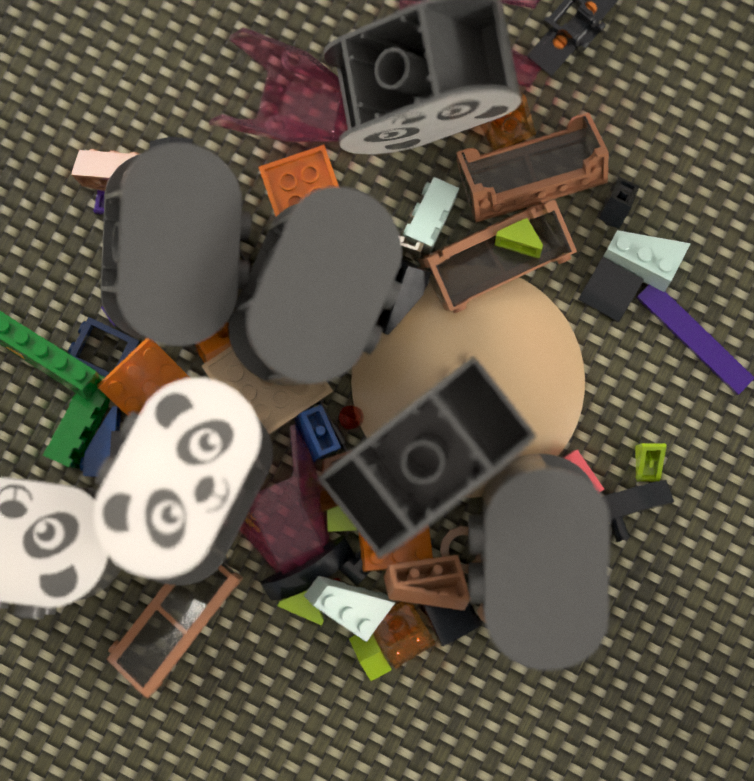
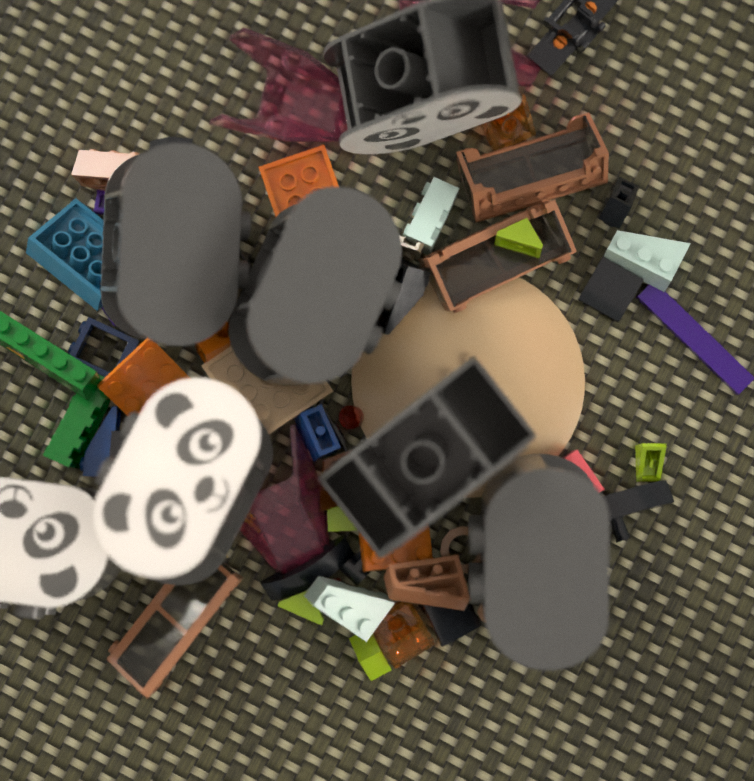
none -> dark azure slope [26,198,104,311]

